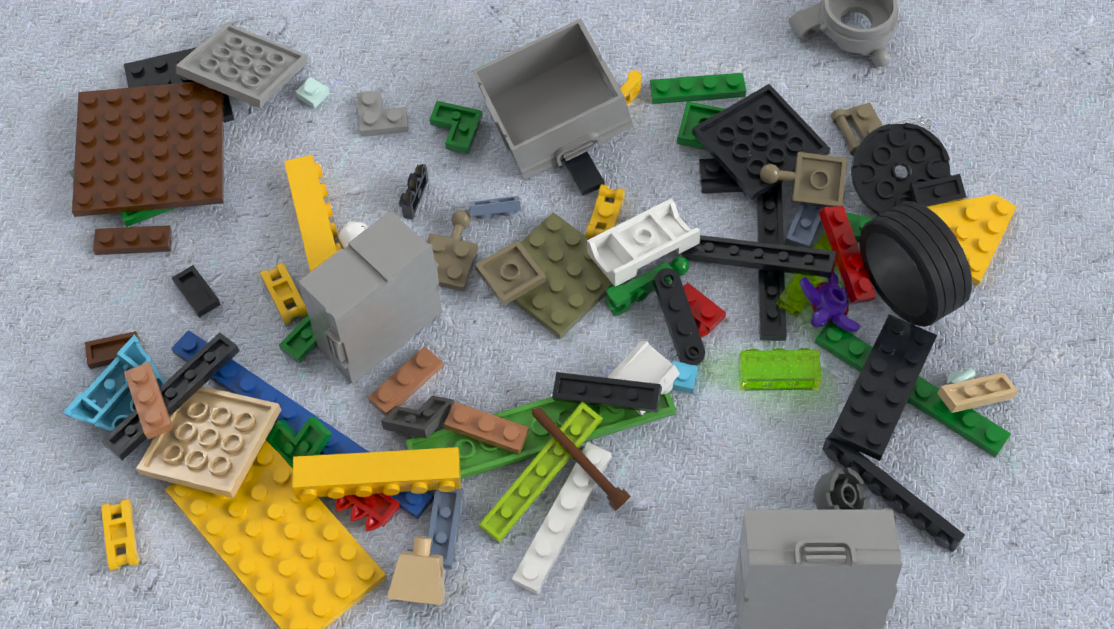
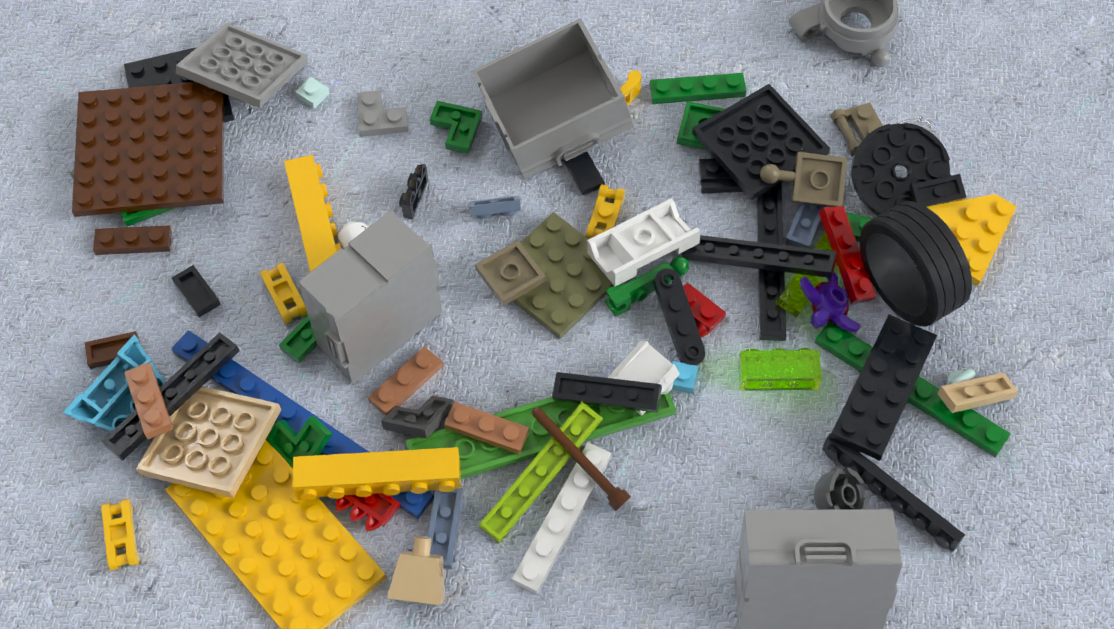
dark tan plate [427,210,478,292] -> none

